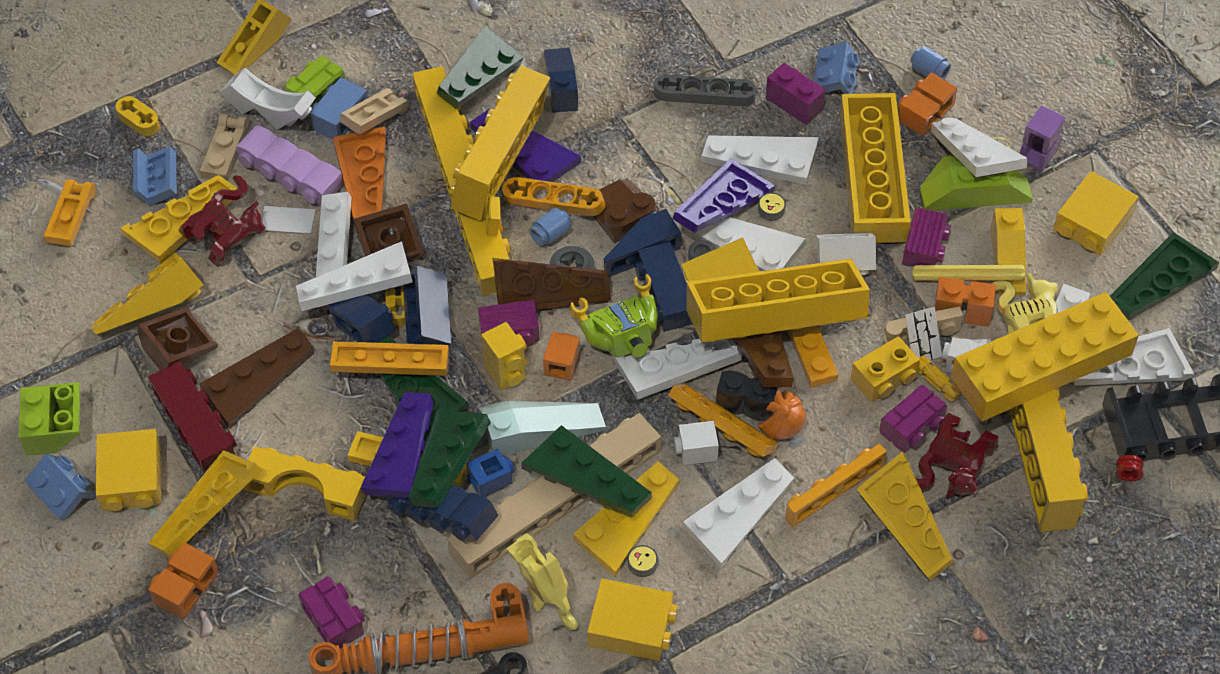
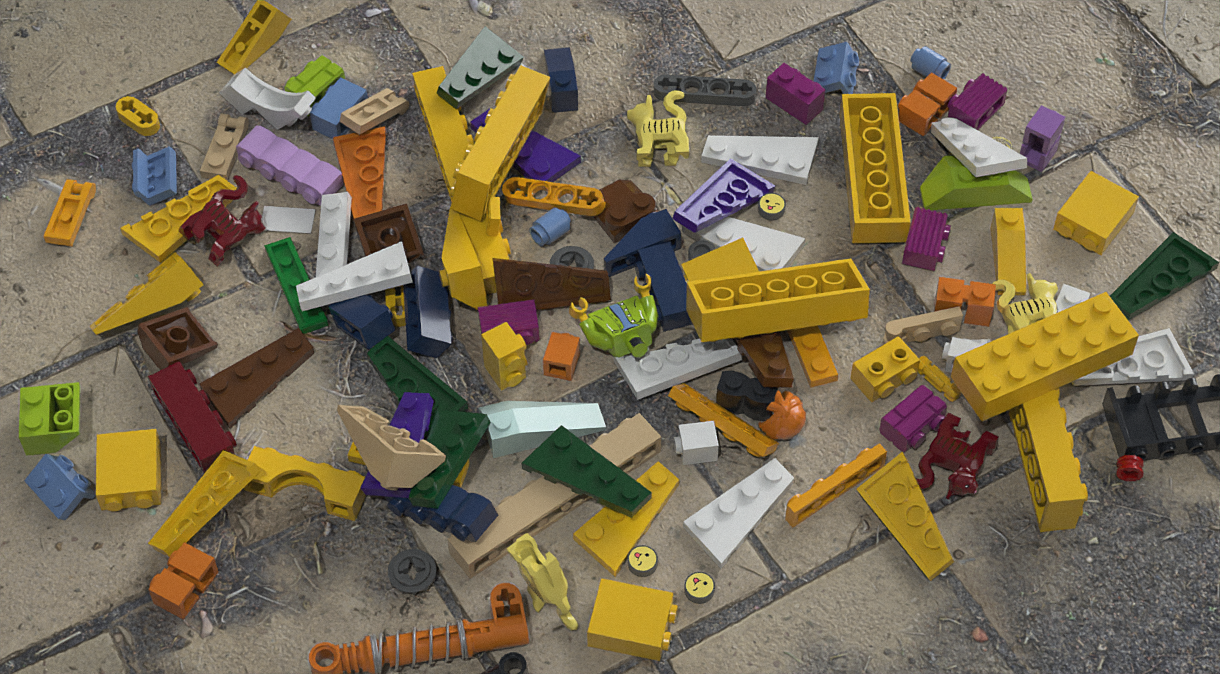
magenta brick [298,576,365,648] -> none
light orange plate [330,341,449,376] -> none
blue brick [466,449,515,498] -> none
white brick [816,232,876,275] -> none
white sticker [905,306,942,360] -> none
light yellow axle [912,265,1025,281] -> none
none -> green tile [264,237,328,334]
none -> tan wedge [337,405,446,490]
none -> dark grey gear [388,549,437,596]
none -> yellow wedge [439,206,487,310]
none -> light yellow animal [627,90,689,167]
none -> tile [684,572,715,604]
none -> magenta brick [947,73,1008,130]

